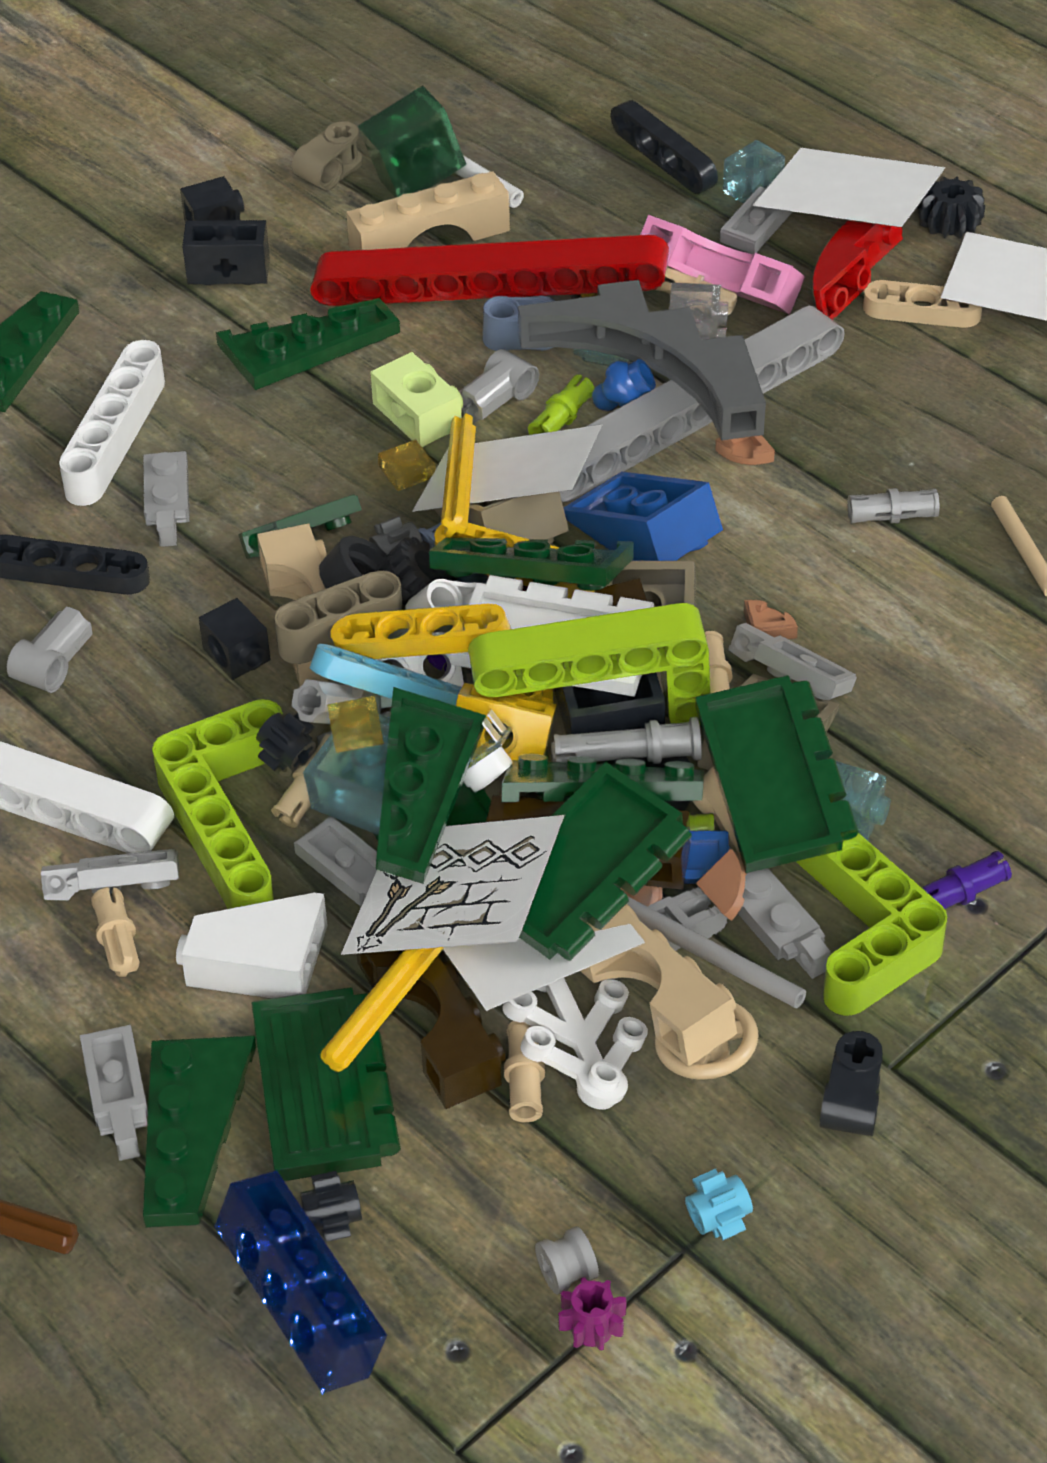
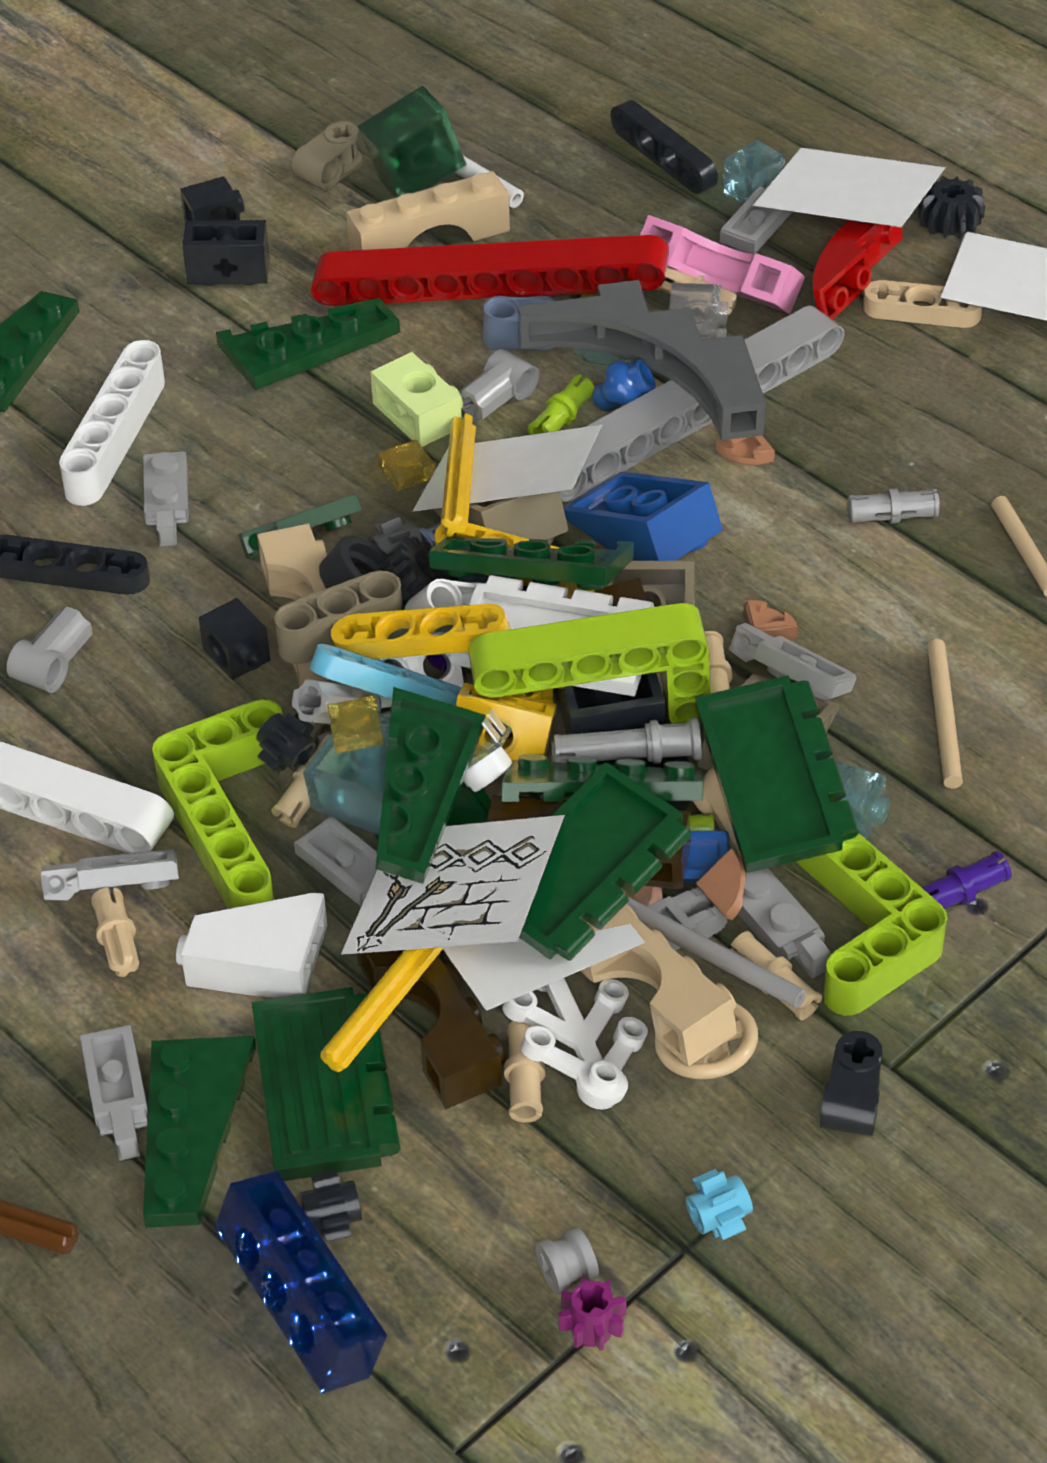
none -> tan pin [729,931,822,1020]
none -> tan bar [927,639,963,789]

